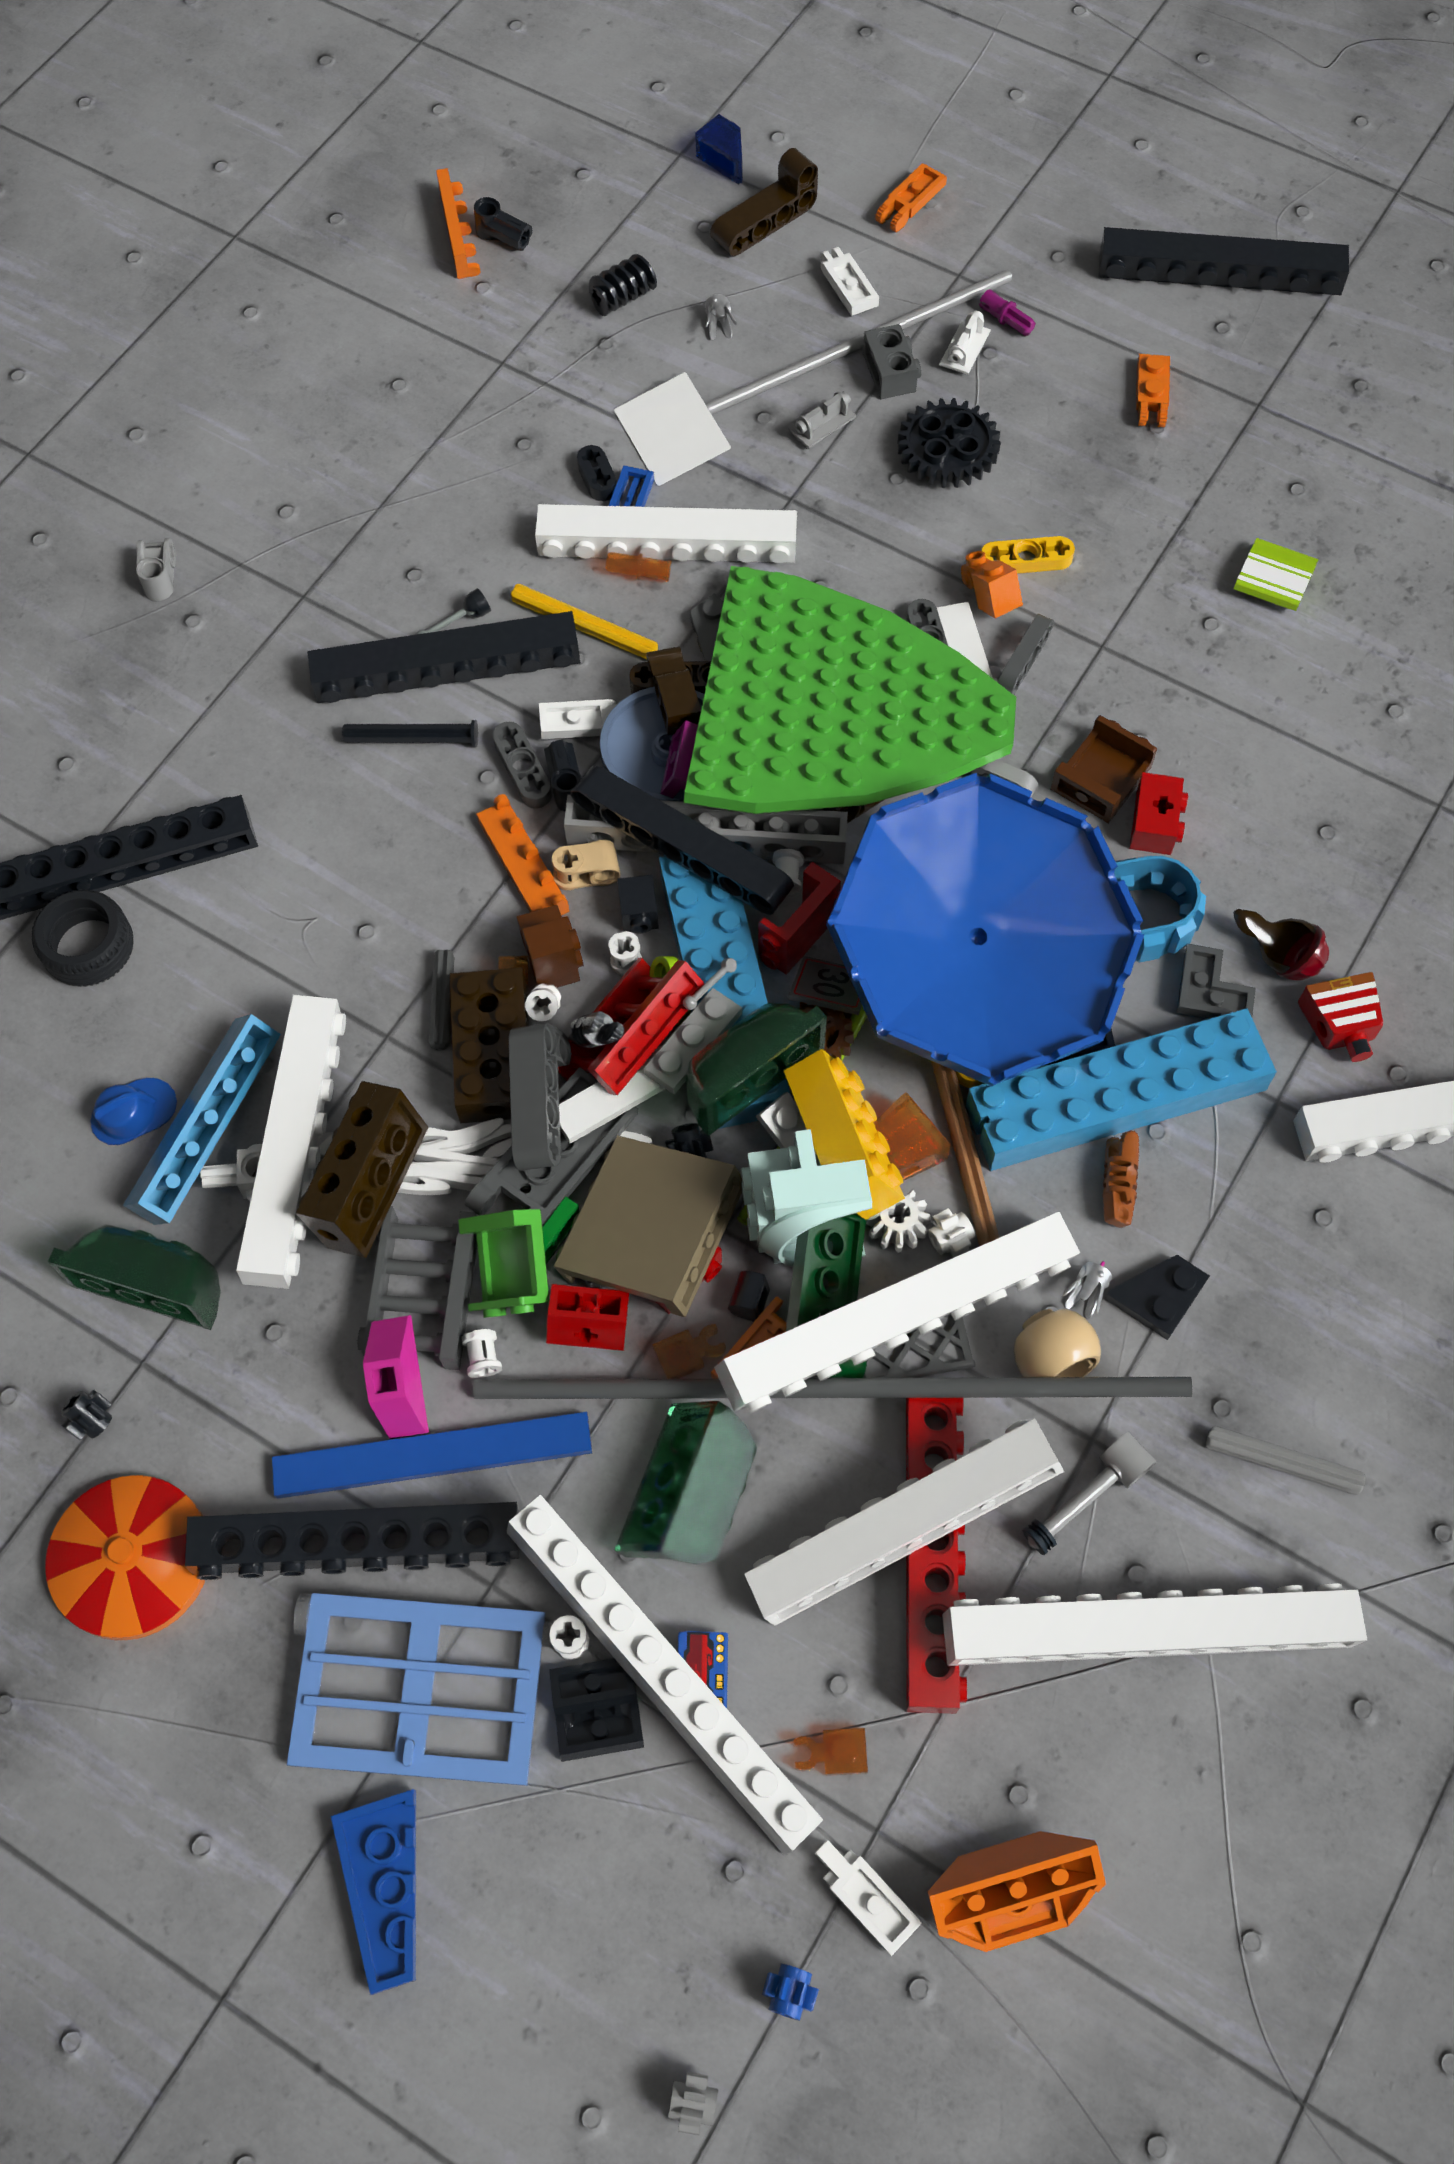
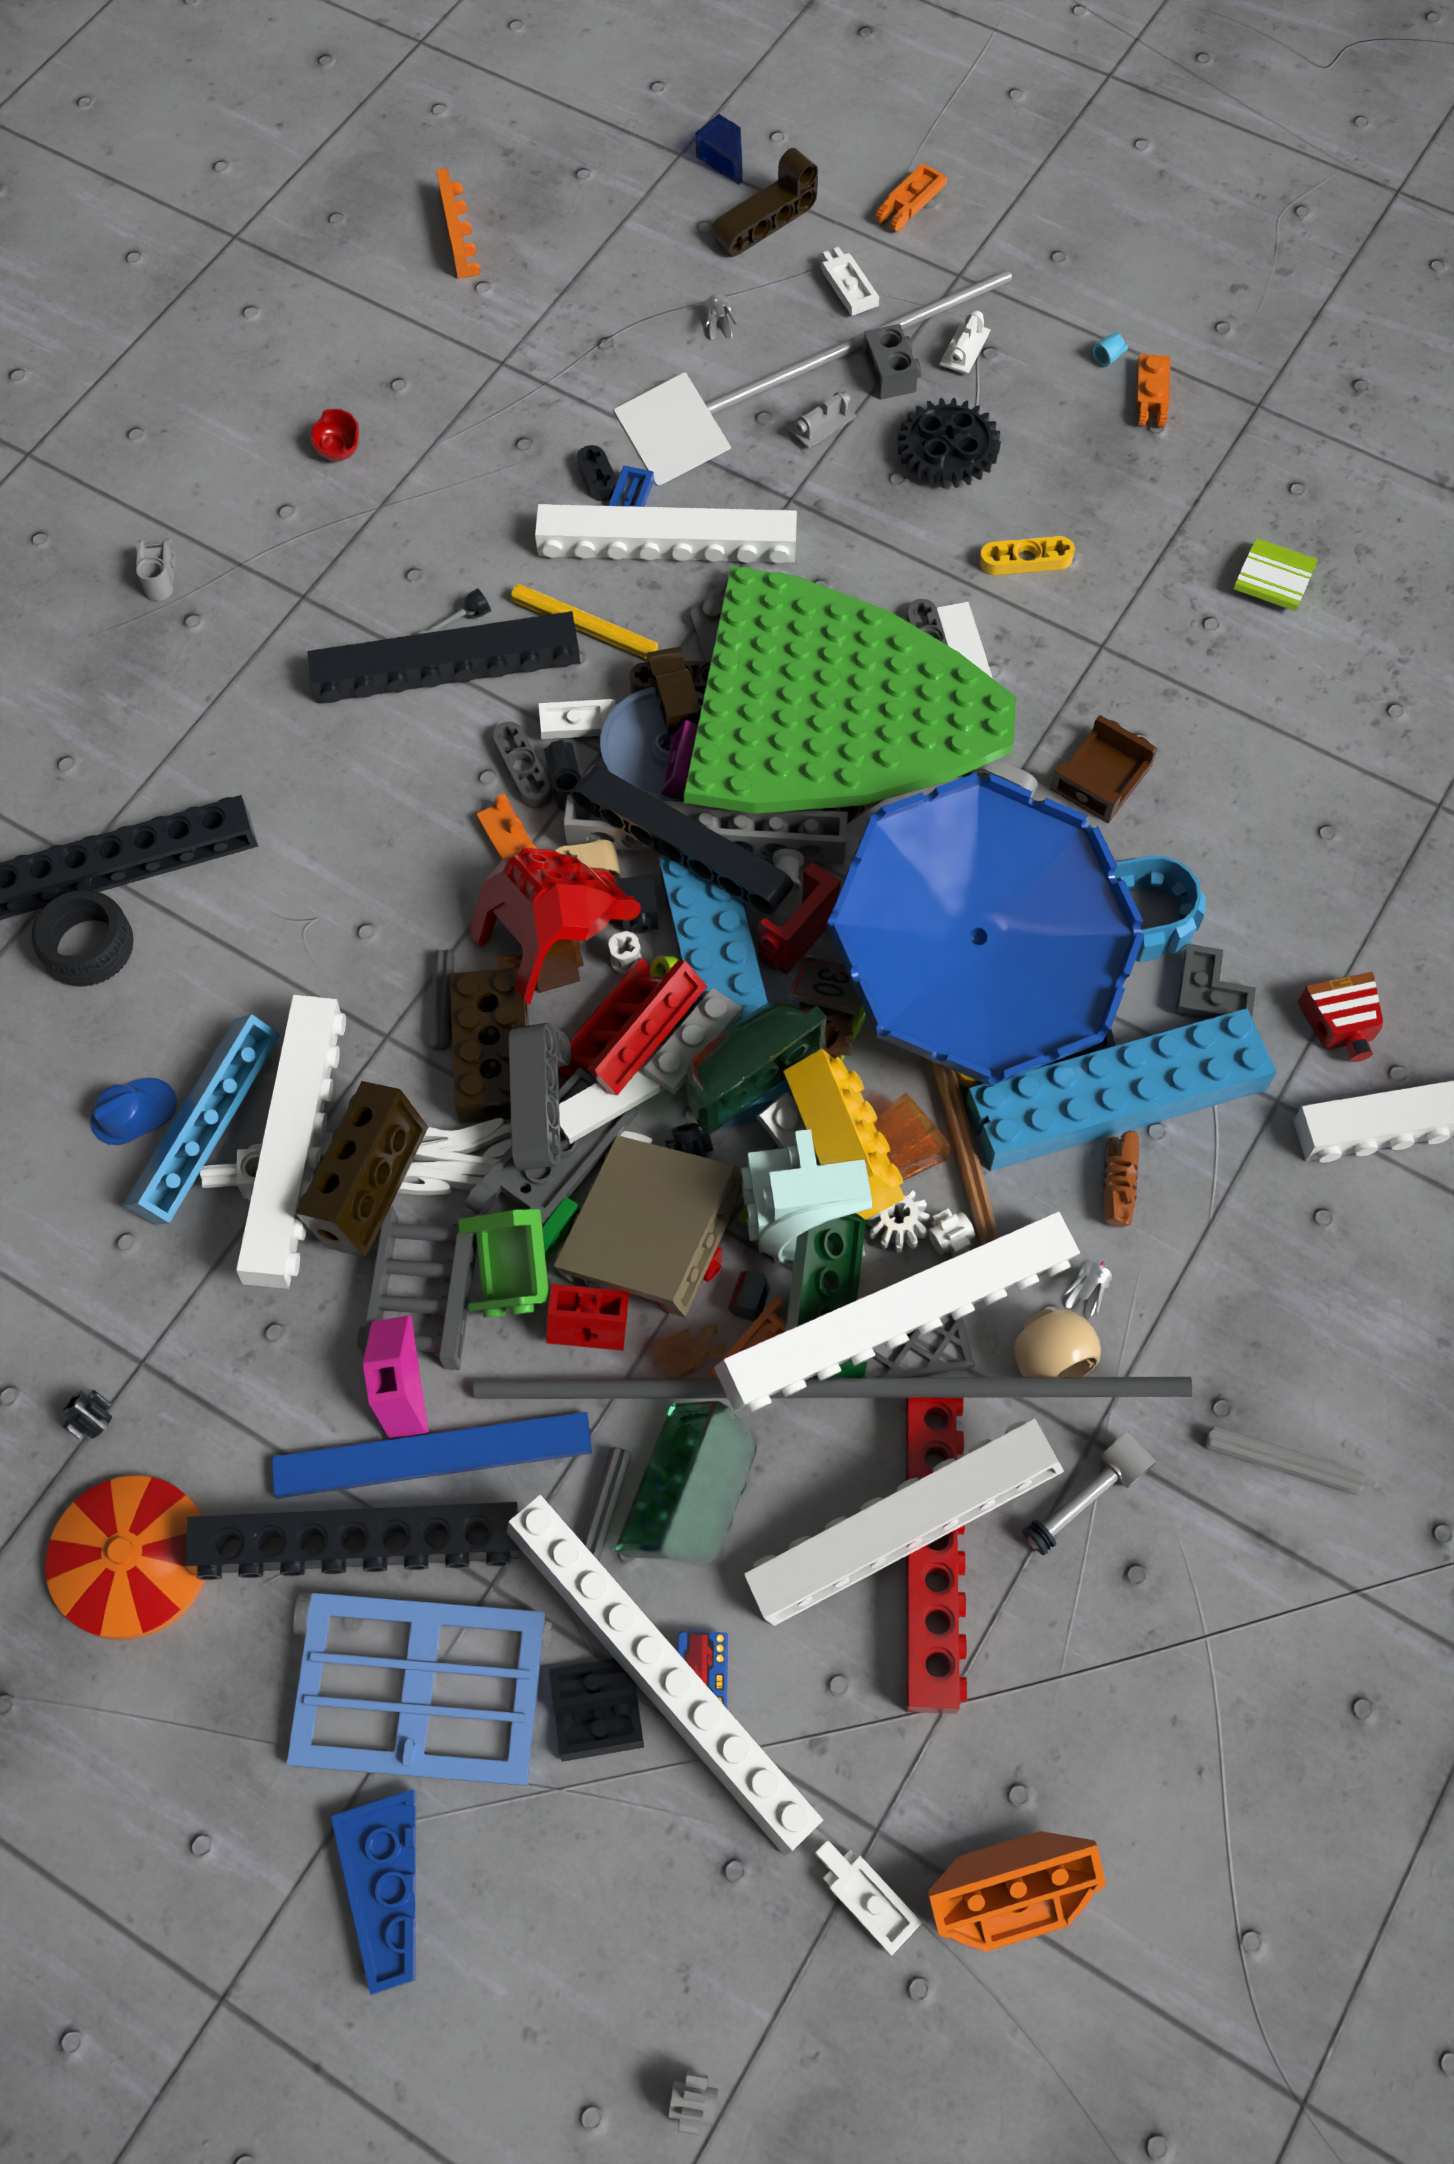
clear green windscreen [47,1224,221,1330] -> none
black axle [342,720,478,747] -> none
white bush [462,1329,502,1378] -> none
black piece [474,197,532,251] -> none
white bush [525,983,561,1022] -> none
white bush [549,1615,590,1660] -> none
black hinge [568,1011,624,1048] -> none
black piece [589,254,657,316] -> none
clear orange axle [606,552,672,582] -> none
light grey hinge [683,958,737,1010] -> none
blue gear [762,1964,819,2021] -> none
clear orange plate [794,1728,868,1776] -> none
white brick [942,1584,1367,1666] -> none
orange brick [961,551,1023,618] -> none
magenta axle [979,289,1036,336] -> none
dark grey beam [998,614,1054,695] -> none
black brick [1098,227,1349,295] -> none
black wing [1104,1255,1210,1340] -> none
red brick [1129,772,1188,855] -> none
piece [1233,909,1329,981] -> none
none -> red hair [311,409,359,462]
none -> red piece [469,848,641,1004]
none -> dark grey axle [582,1447,631,1562]
none -> medium azure hose [1092,332,1128,367]

